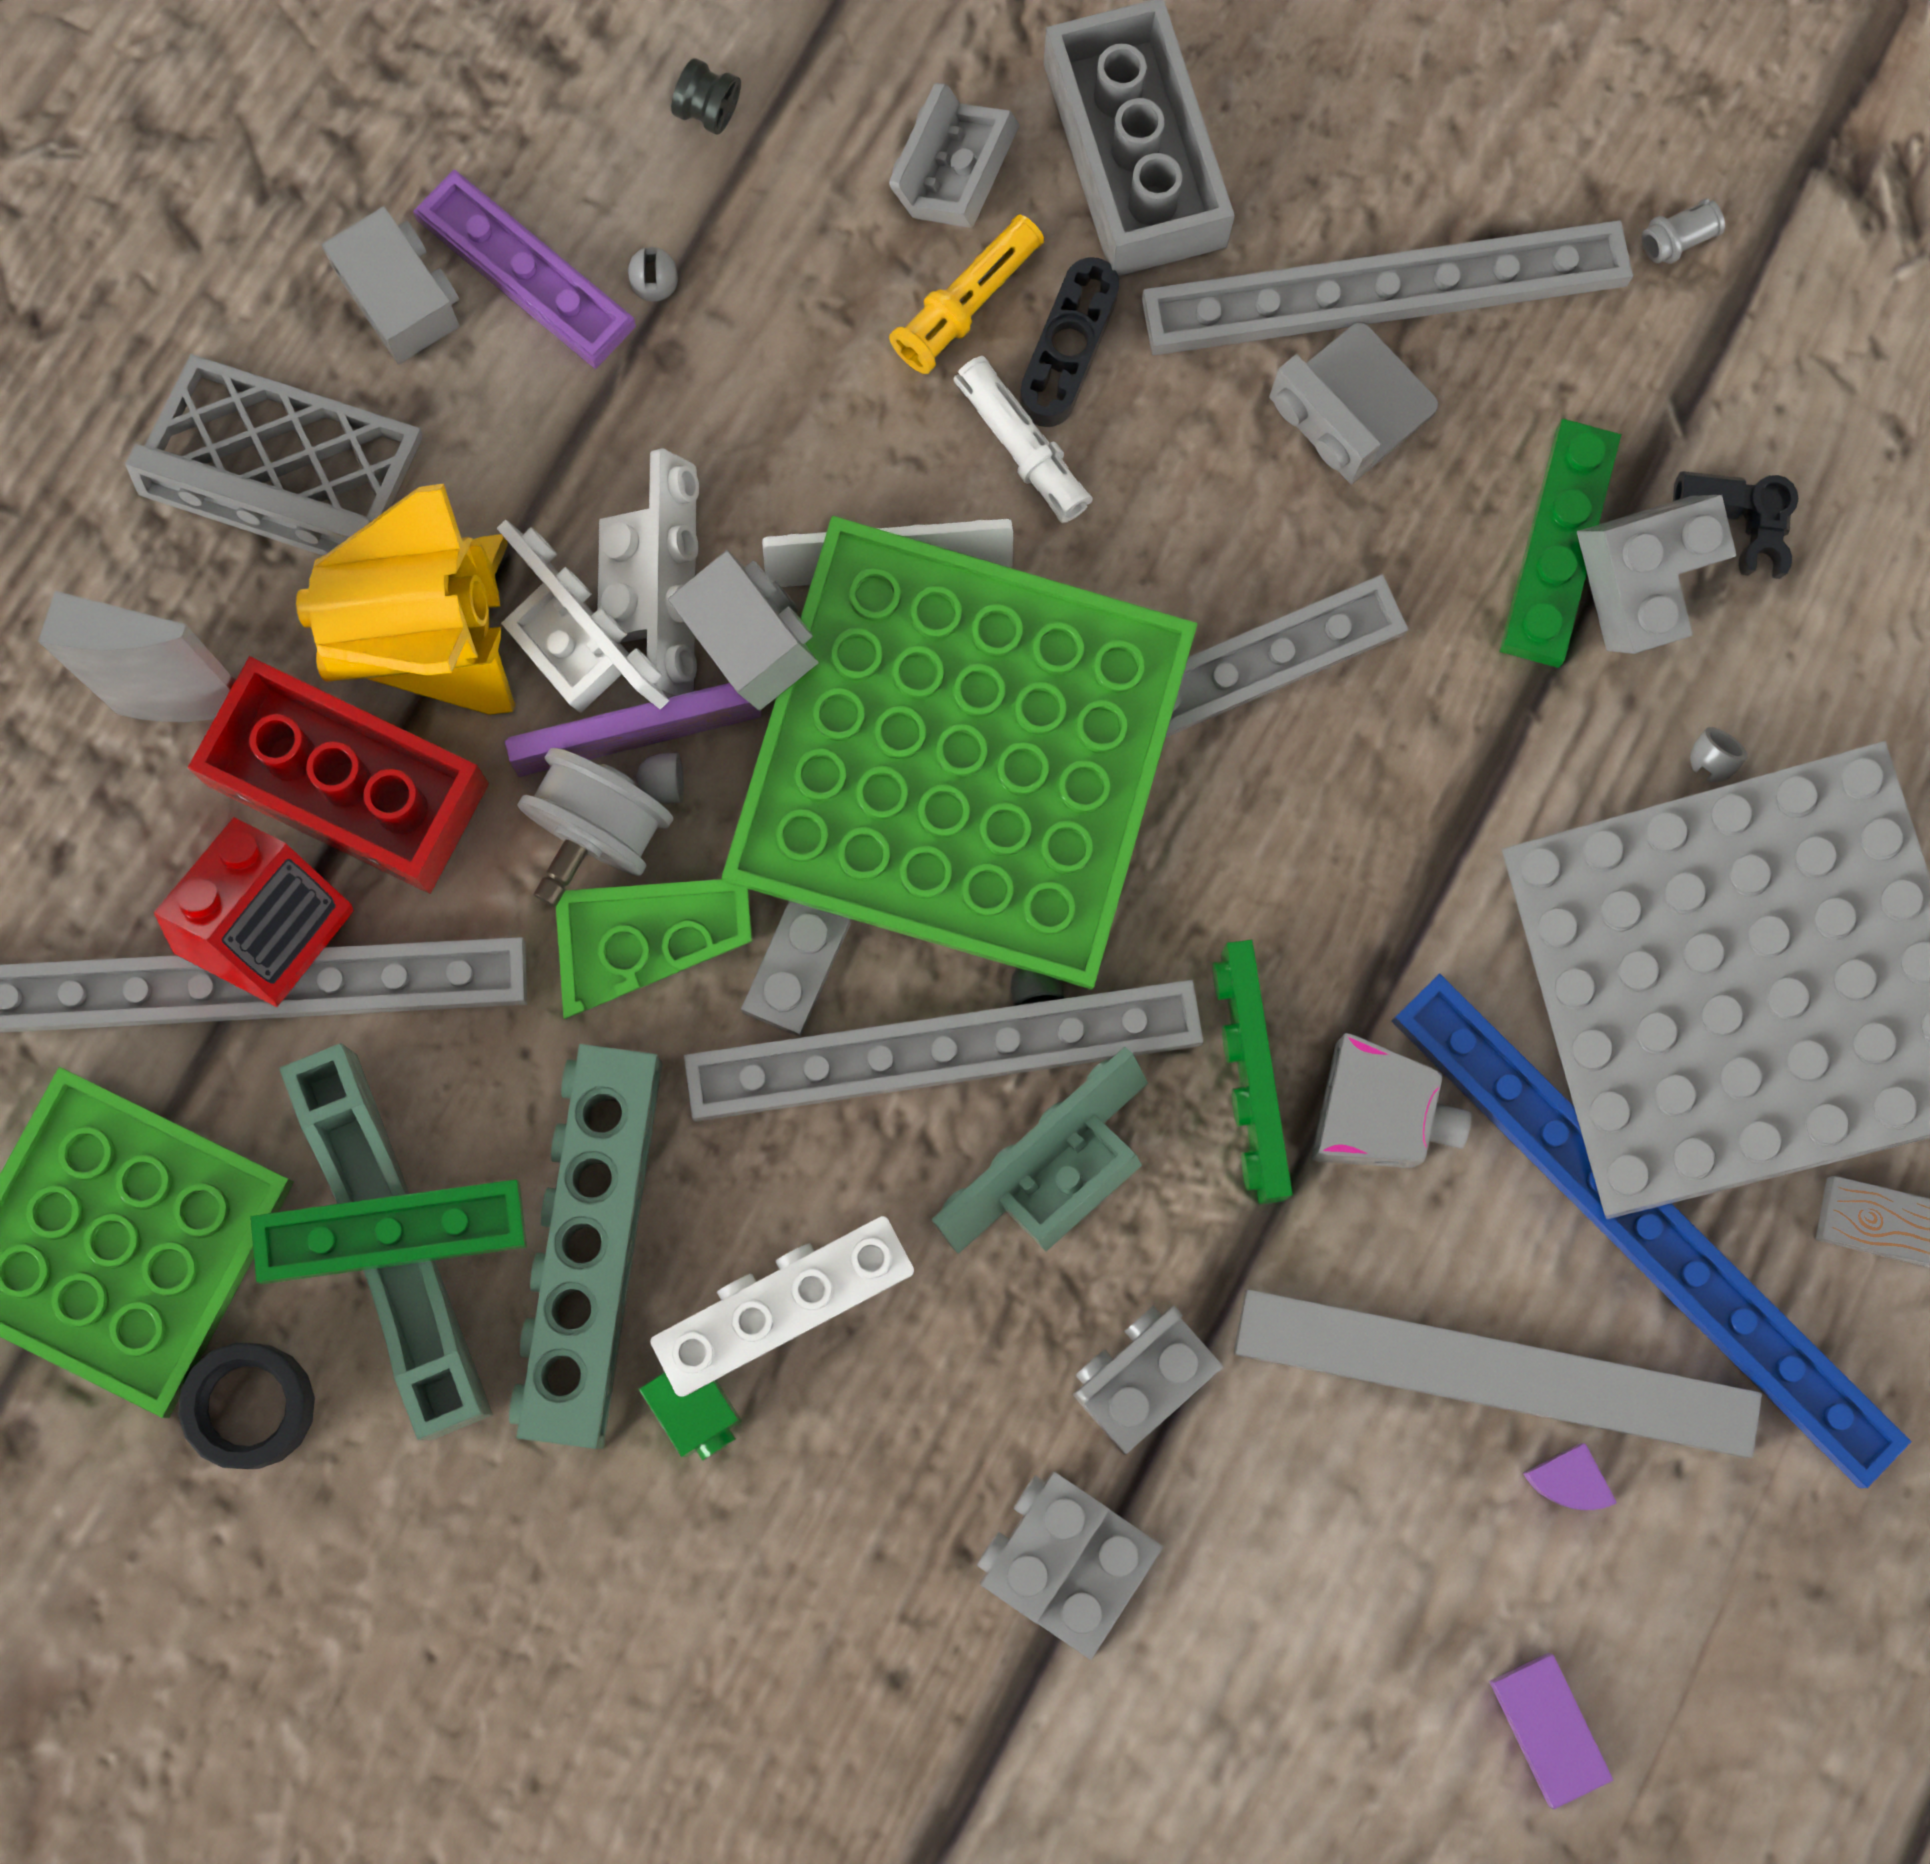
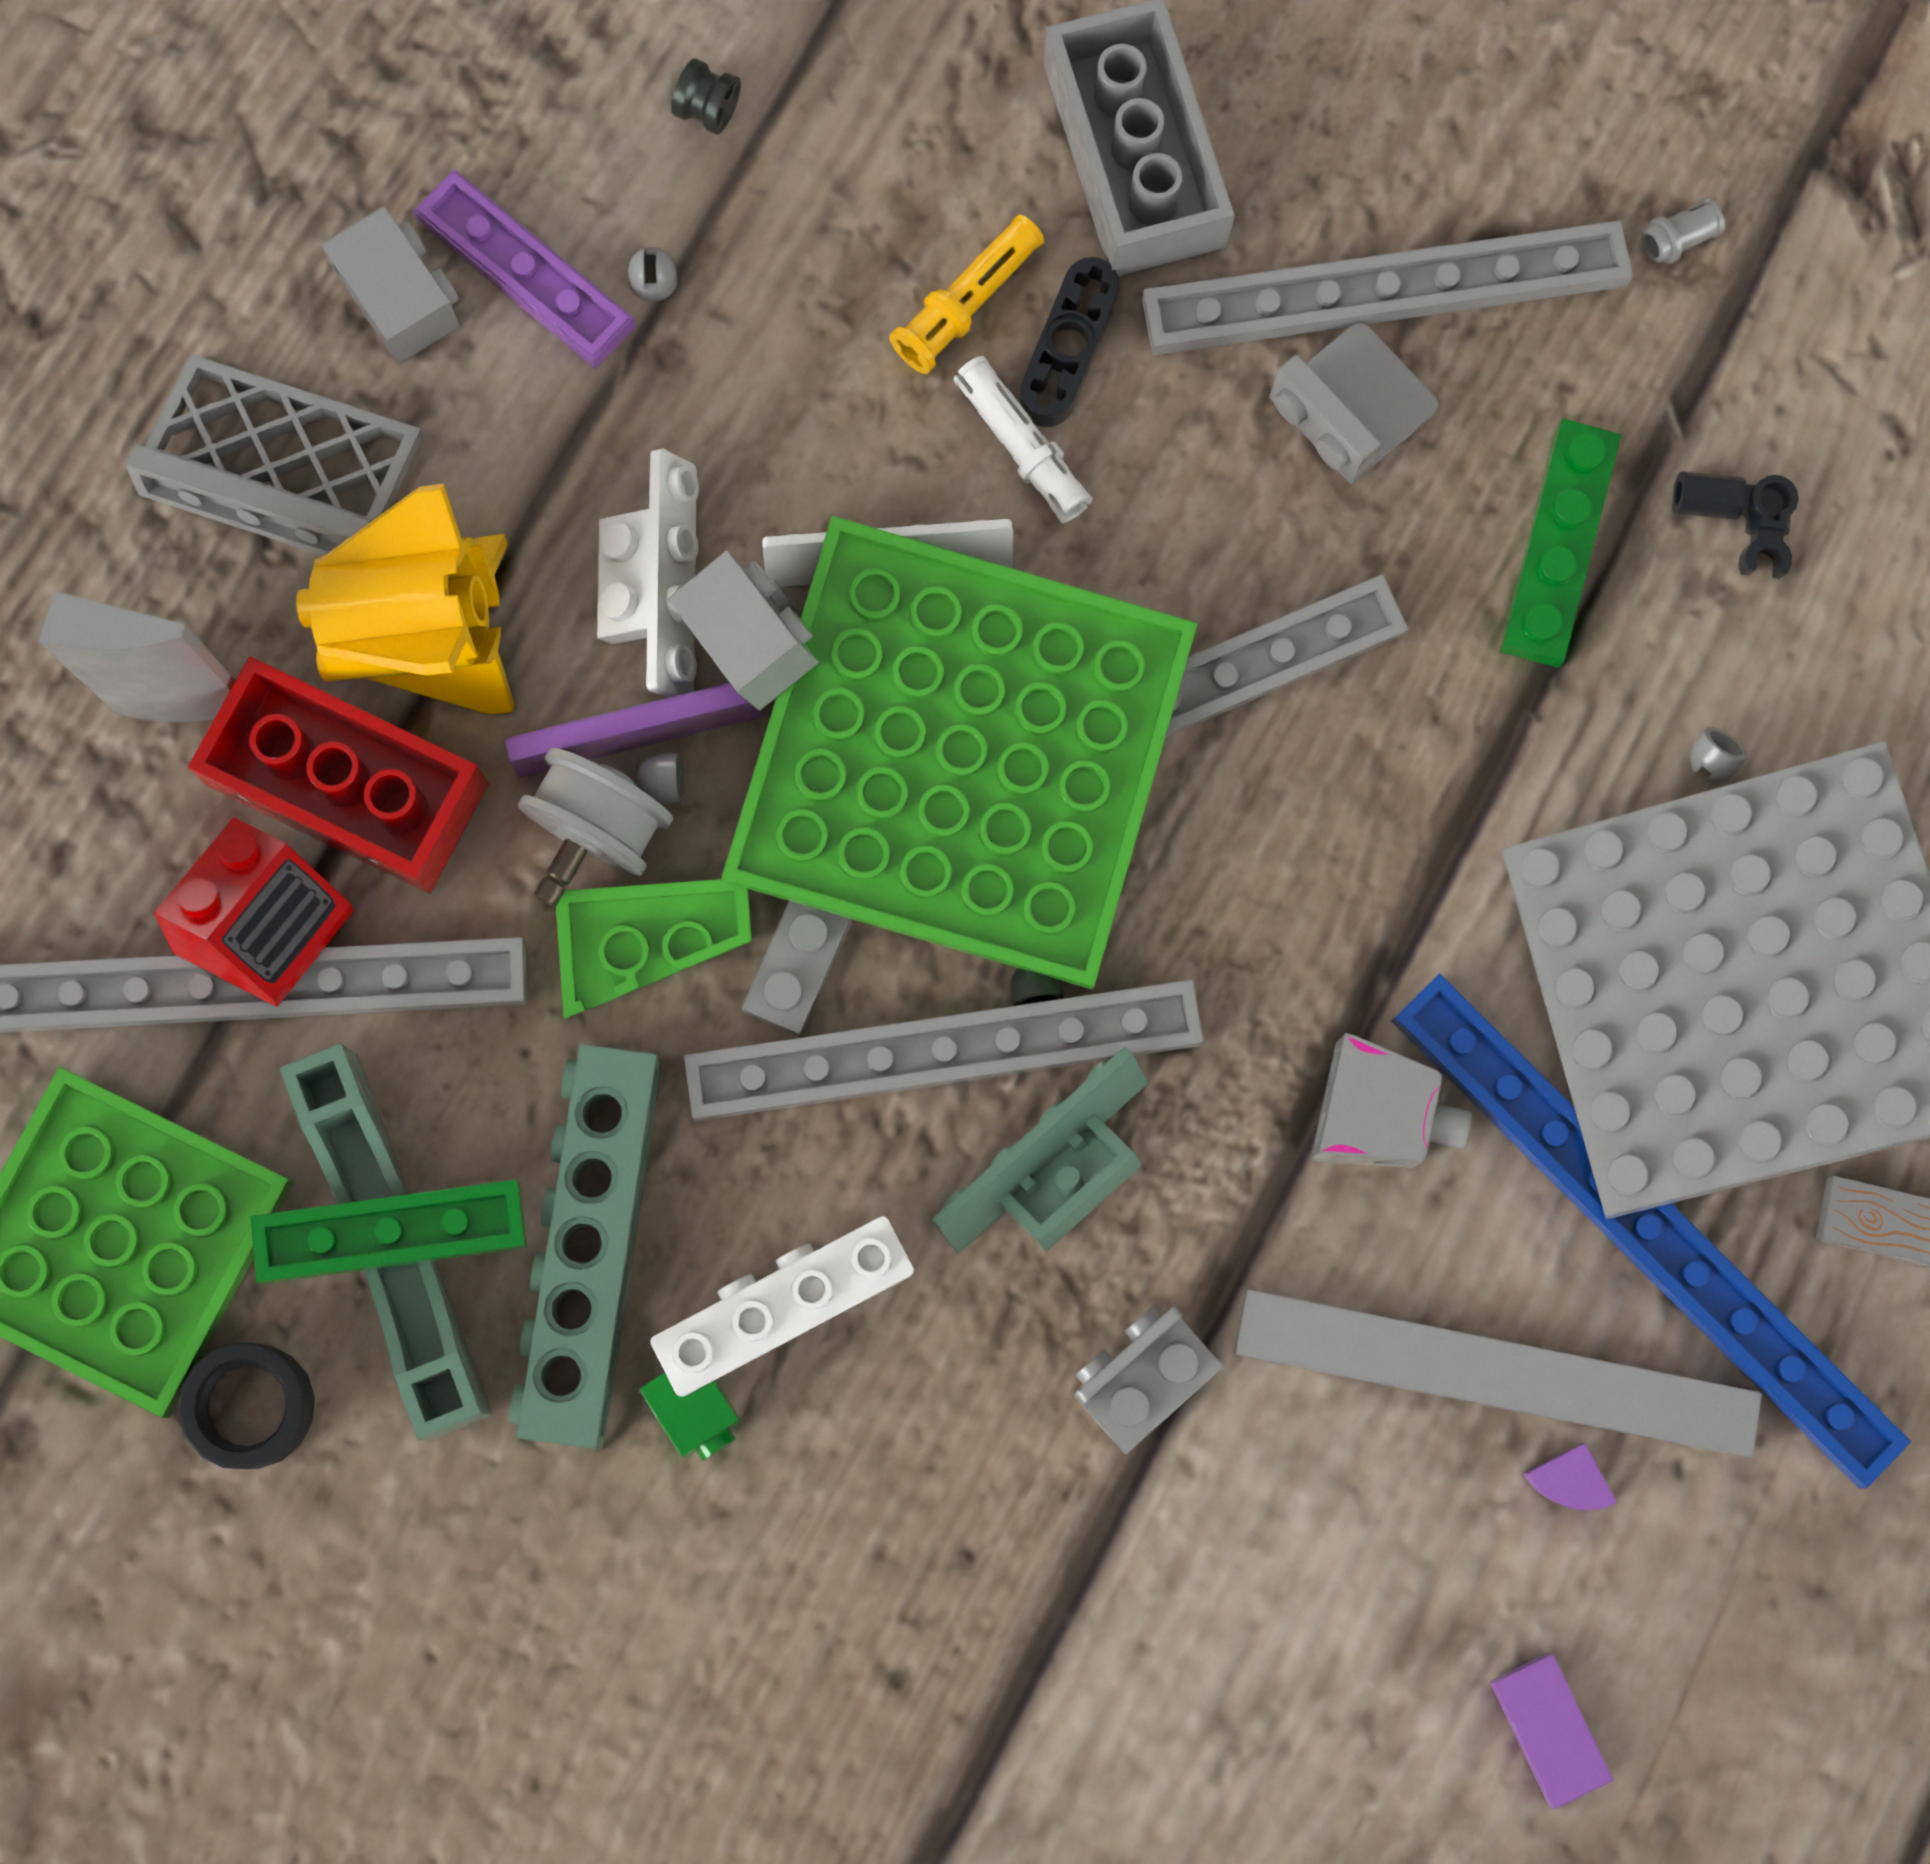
white bracket [497,519,669,713] -> none
light grey bracket [889,83,1020,228] -> none
light grey plate [977,1471,1164,1660] -> none
green plate [1212,939,1293,1205] -> none
light grey brick [1577,495,1737,654] -> none

